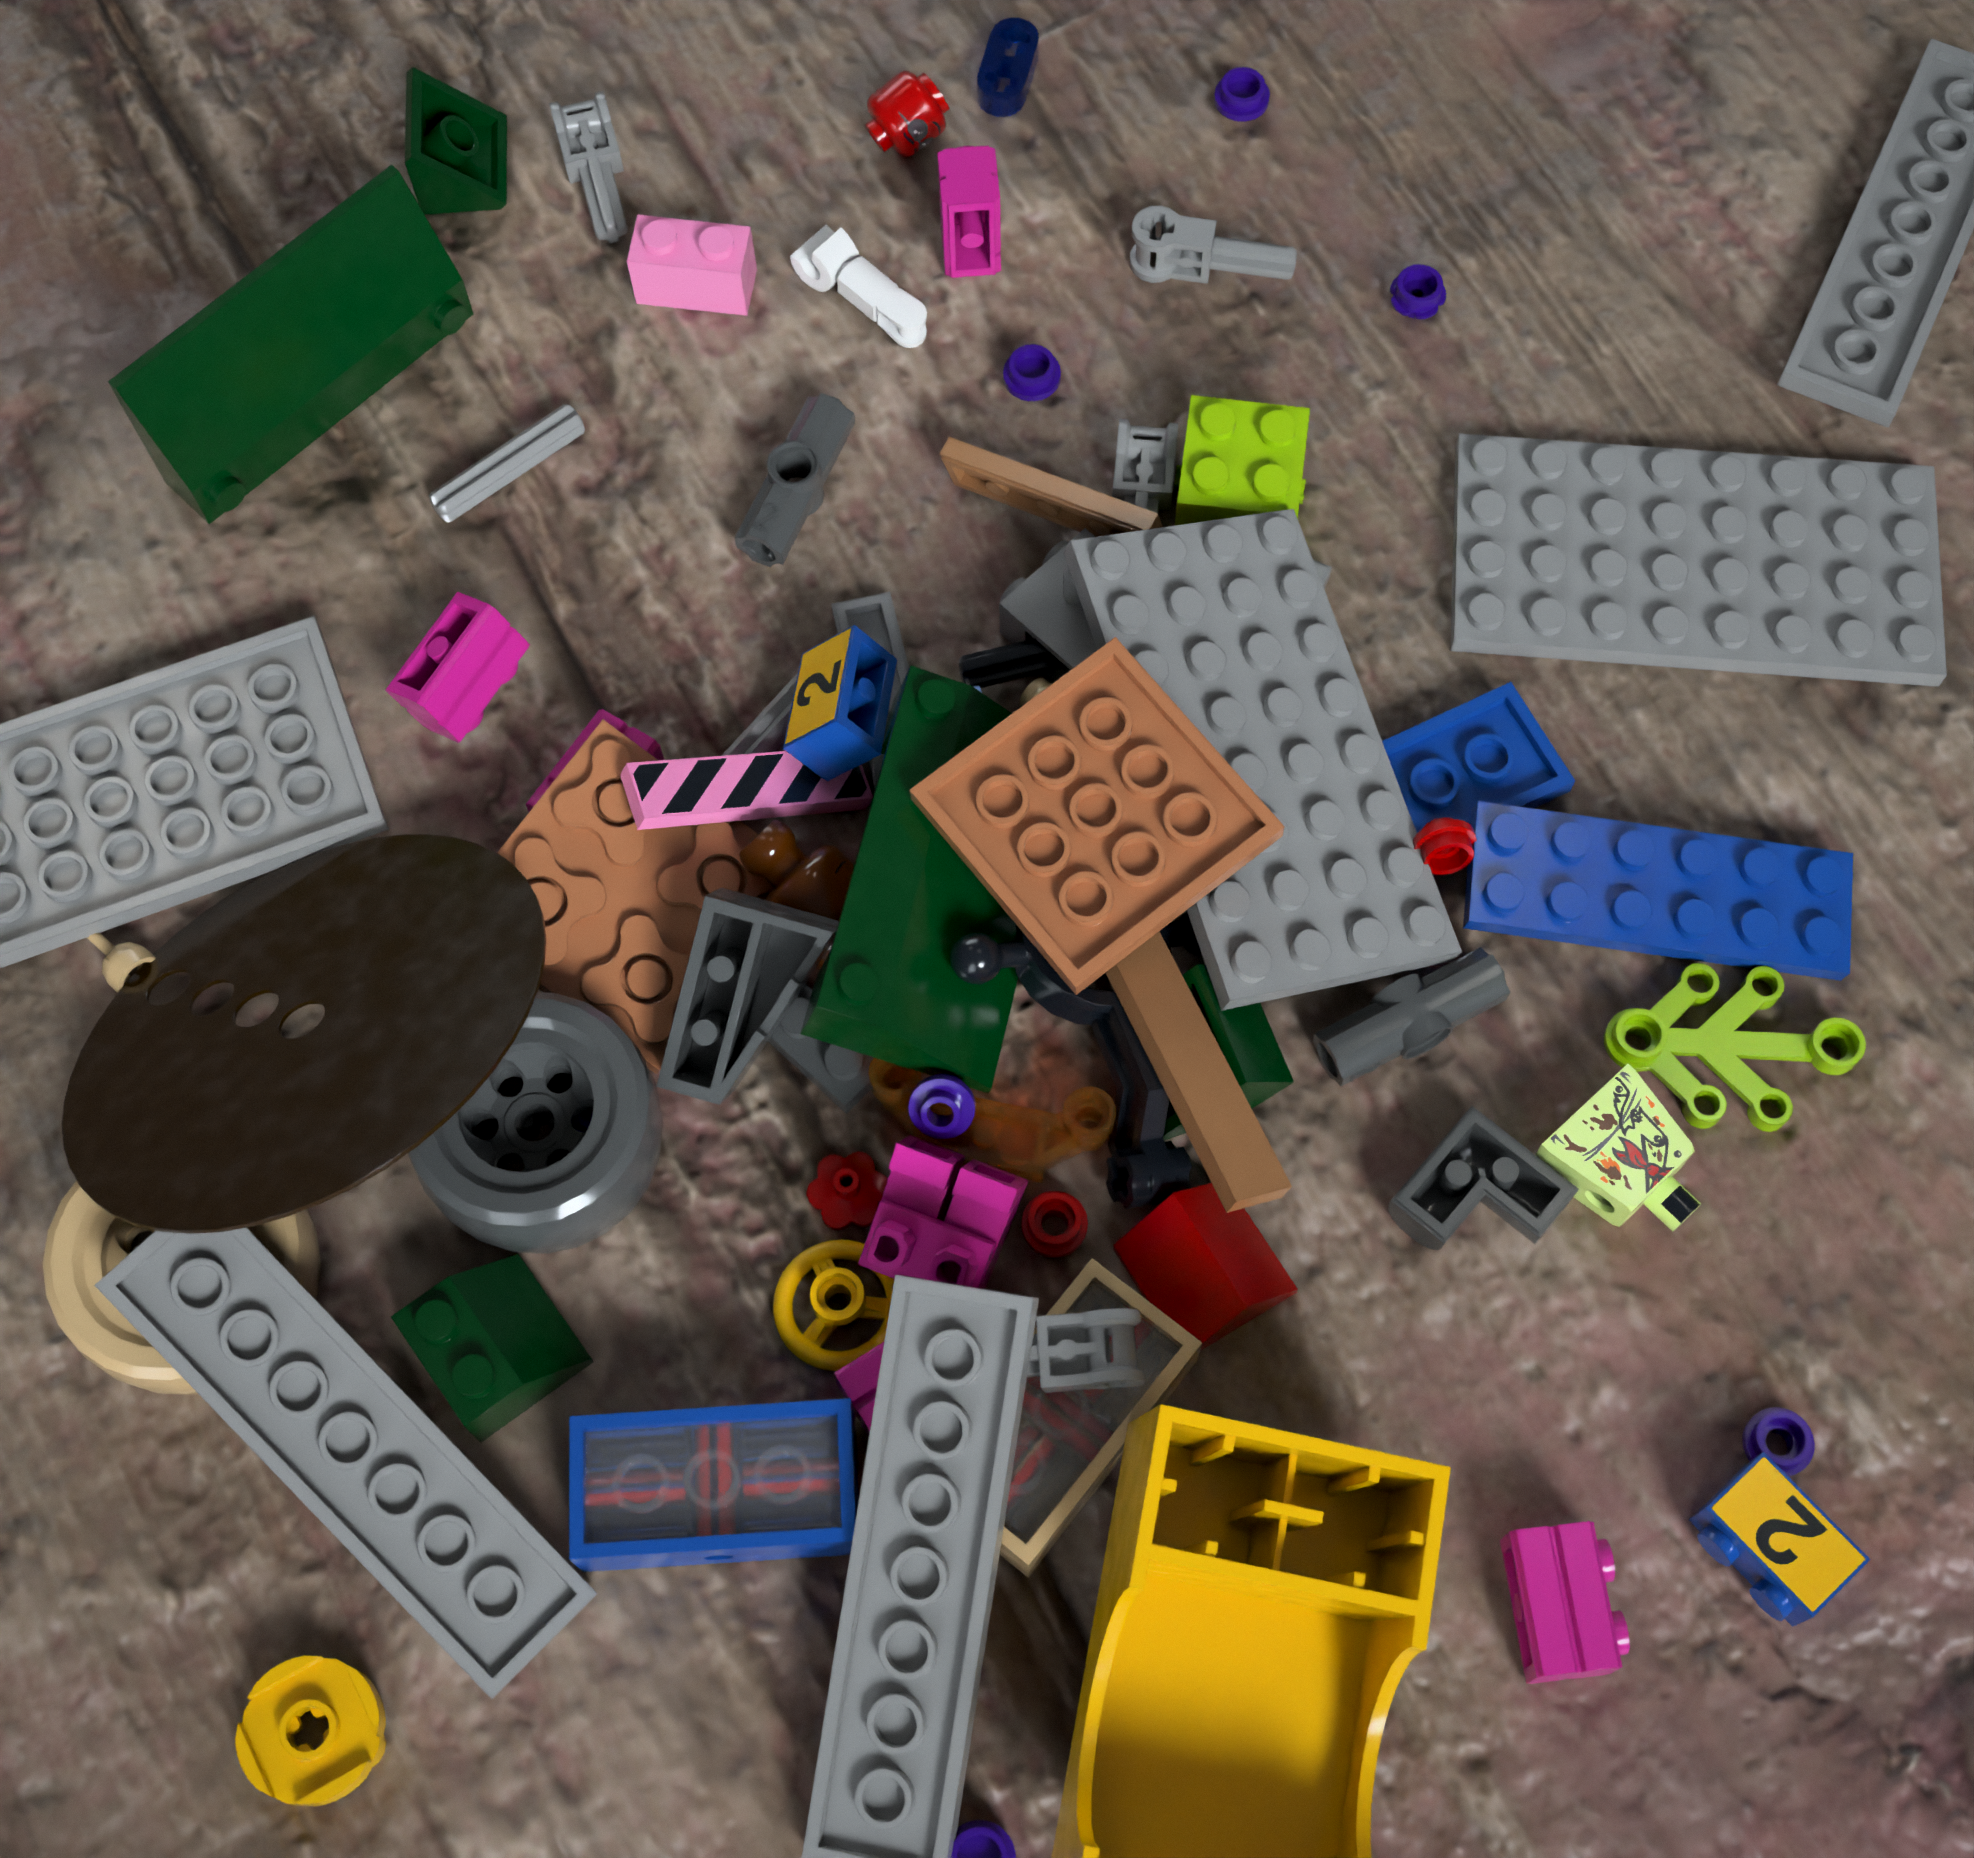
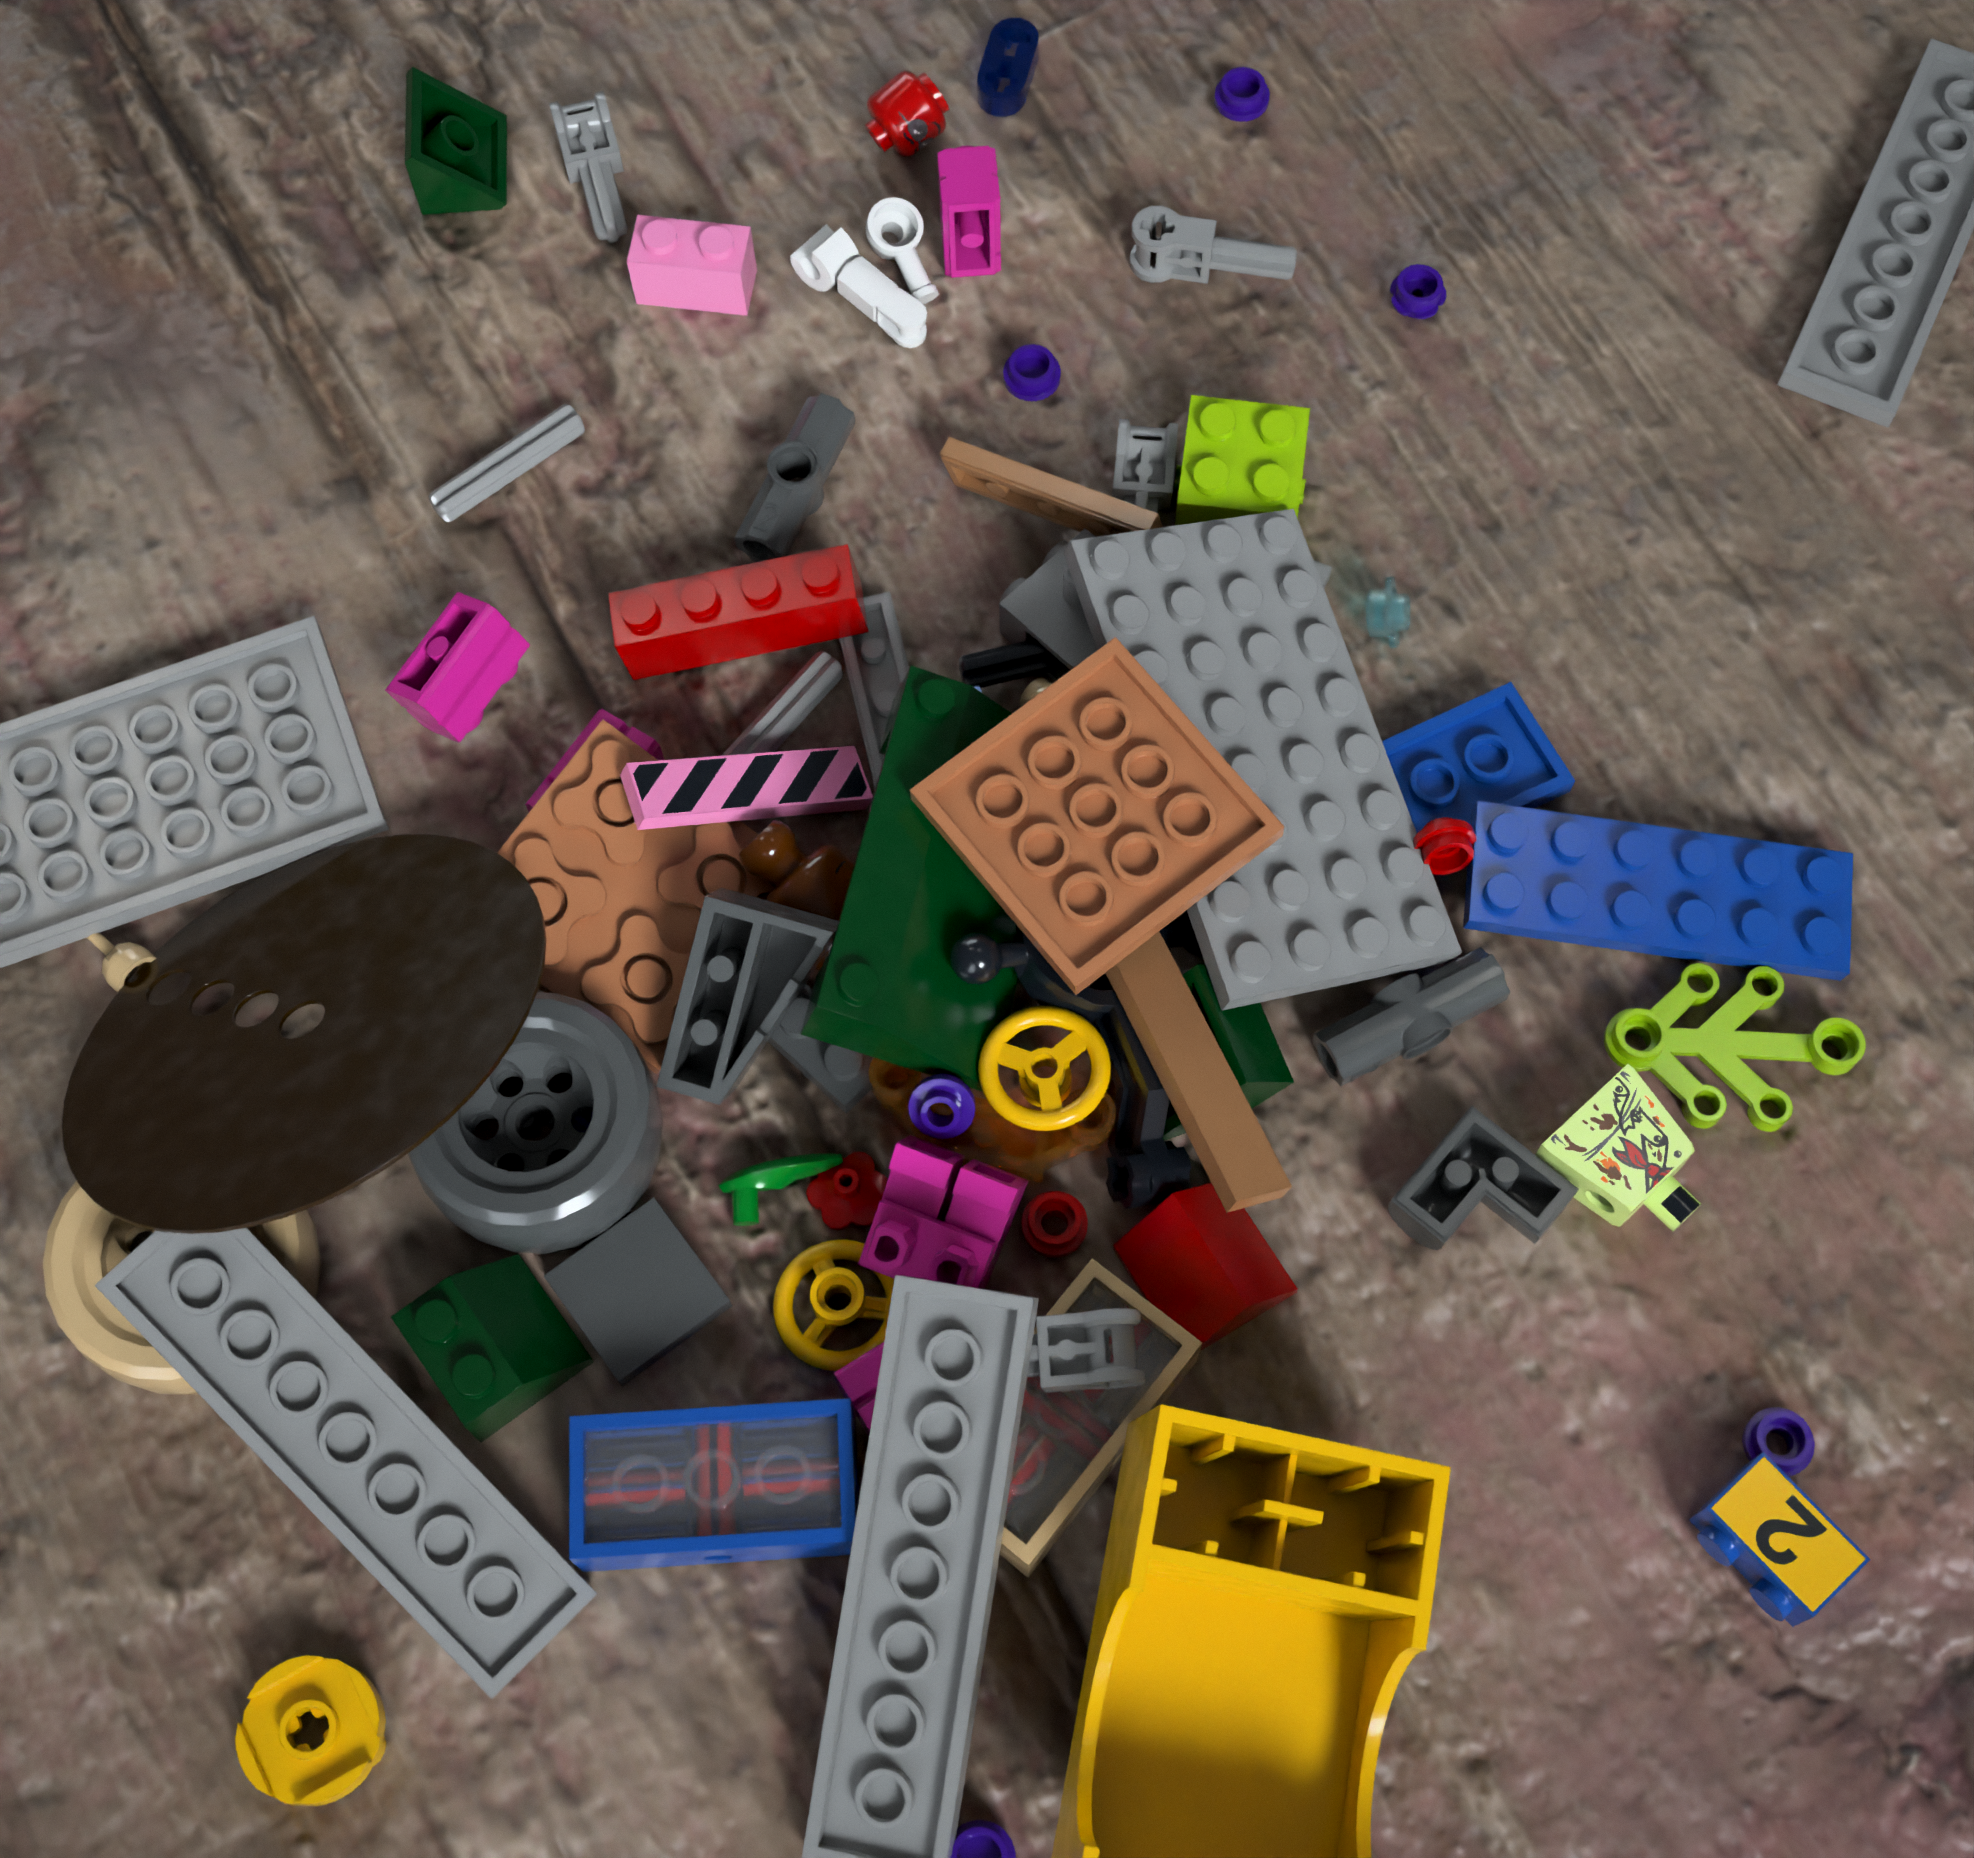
dark green slope [108,165,474,525] -> none
blue brick [783,625,897,781] -> none
light grey plate [1451,434,1947,687] -> none
dark pink brick [1500,1521,1630,1684] -> none
none -> dark grey tile [544,1197,732,1386]
none -> red brick [608,544,869,680]
none -> green bar [718,1153,843,1226]
none -> white bar [866,197,939,304]
none -> yellow piece [978,1006,1111,1131]
none -> clear light blue plate [1366,576,1411,648]

